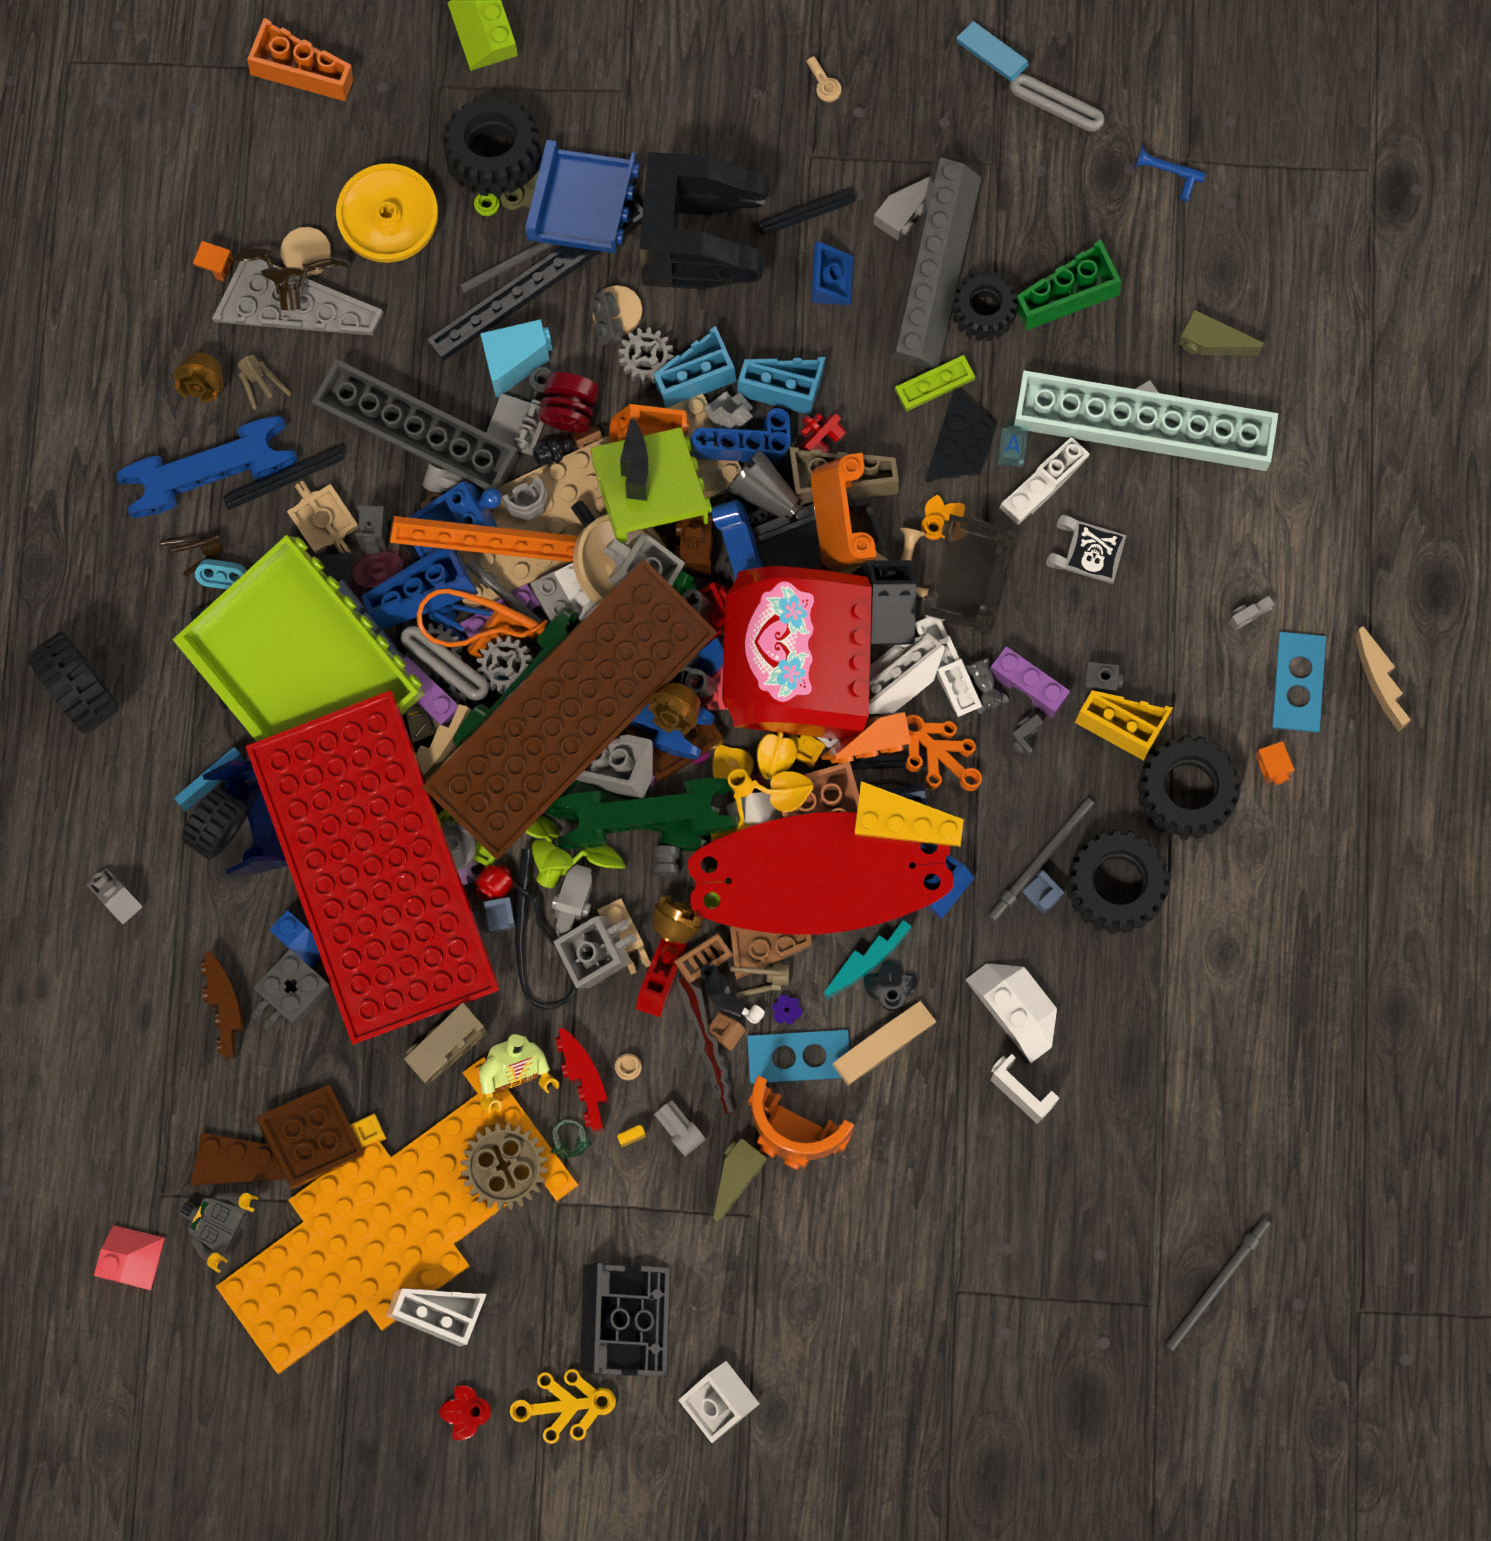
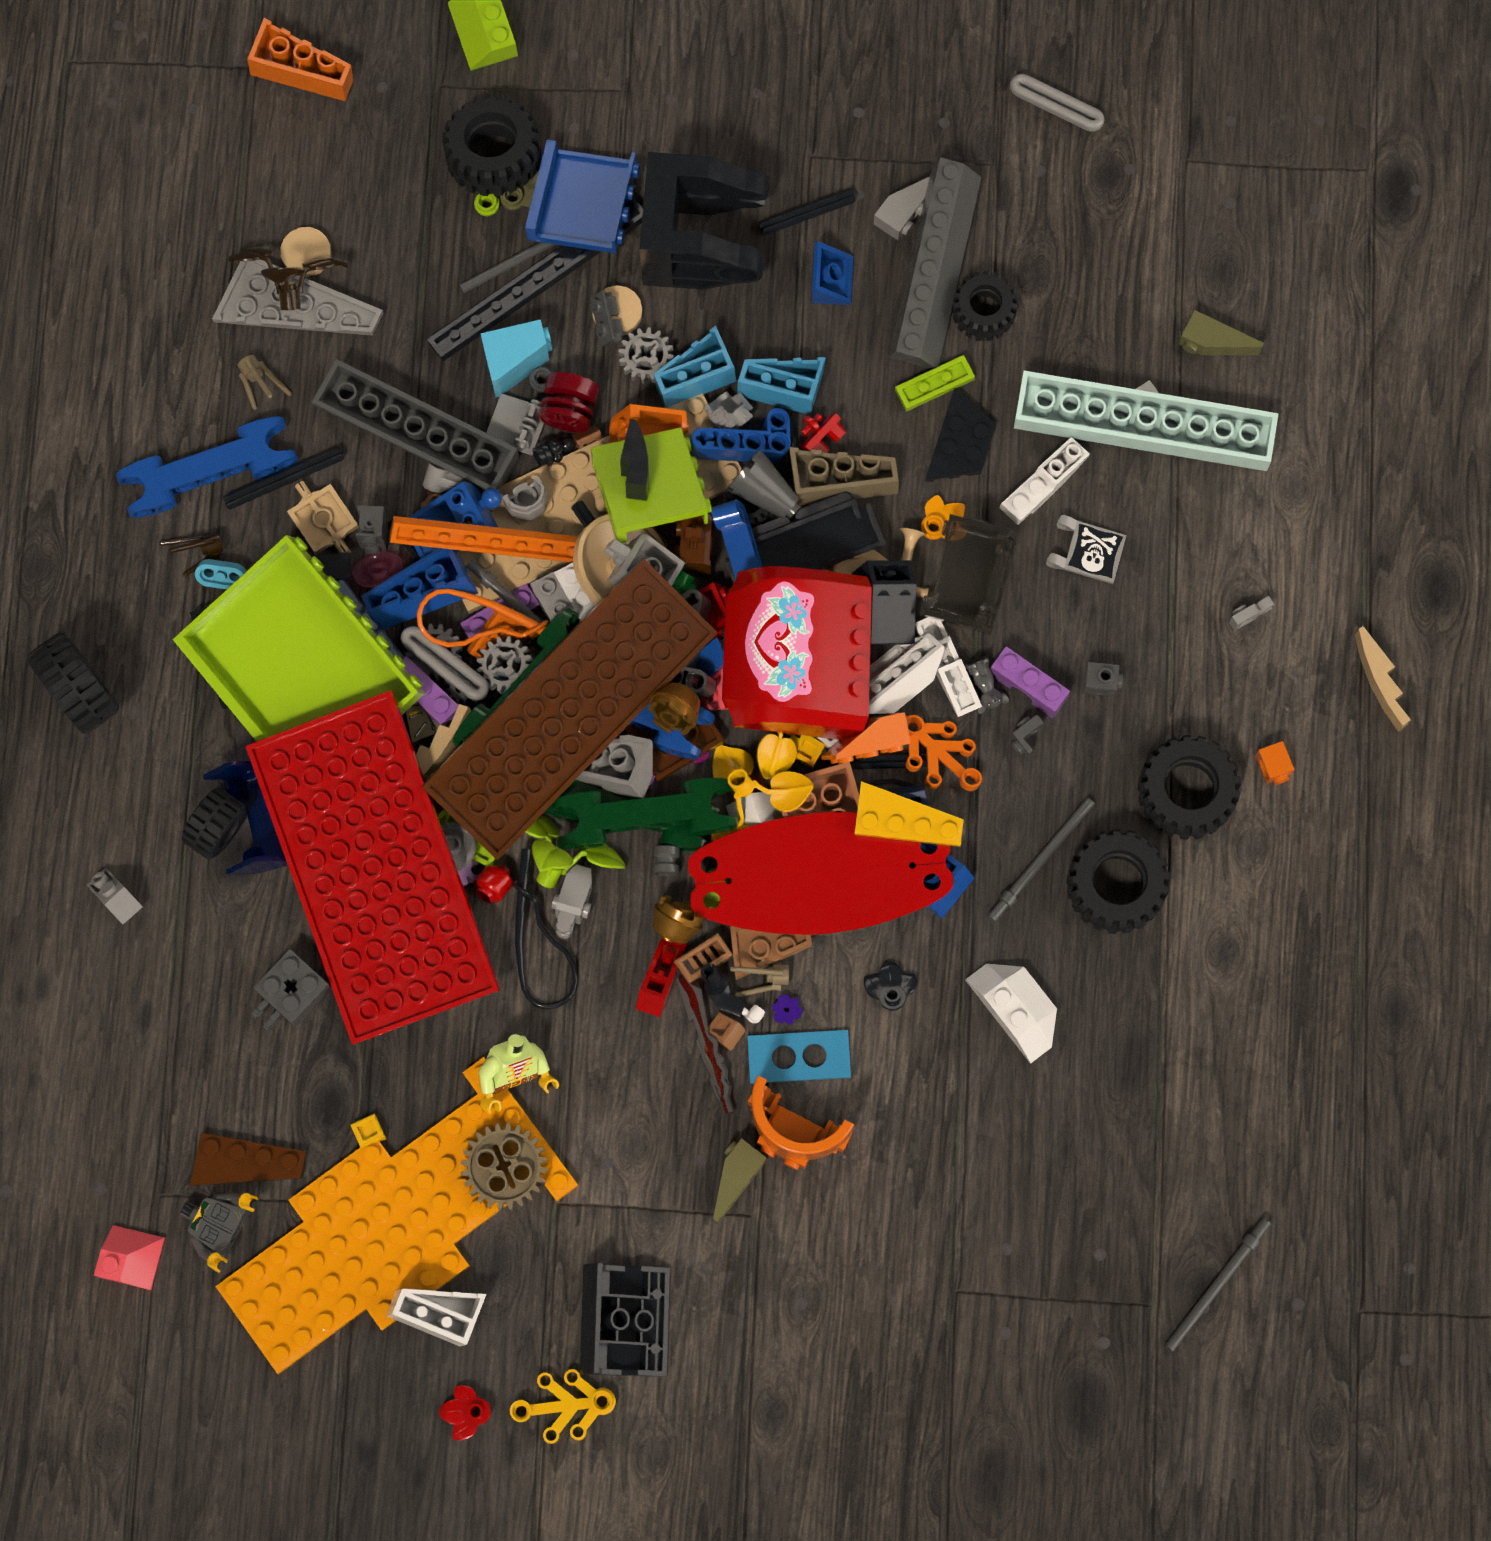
pearl gold cone [173,353,224,403] -> none
dark azure tile [174,747,245,812] -> none
orange panel [193,241,233,282] -> none
reddish brown slope [201,952,245,1060] -> none
reddish brown plate [256,1084,364,1190] -> none
blue slope [269,910,321,969] -> none
yellow dish [336,164,438,263] -> none
dark tan wedge [404,1003,488,1086] -> none
blue plant [429,603,493,647] -> none
sand blue panel [484,897,515,933] -> none
clear green piece [551,1119,592,1158] -> none
light grey hinge [553,916,637,988] -> none
red slope [555,1028,608,1133] -> none
tan hinge [598,899,651,975] -> none
tan plate [615,1054,642,1081] -> none
yellow tile [617,1125,646,1147] -> none
light grey piece [654,1101,706,1157] -> none
white slope [678,1361,760,1443] -> none
tan plate [806,56,841,103] -> none
orange windscreen [811,453,876,569] -> none
teal slope [823,920,912,1000] -> none
tan slope [832,1001,936,1085] -> none
dark azure tile [956,21,1029,82] -> none
white panel [991,1054,1059,1124] -> none
clear light blue brick [997,426,1028,468] -> none
green wedge [1016,239,1121,331] -> none
sand blue panel [1023,870,1065,915] -> none
yellow wedge [1075,691,1173,761] -> none
blue piece [1134,144,1206,202] -> none
dark azure piece [1272,632,1326,733] -> none

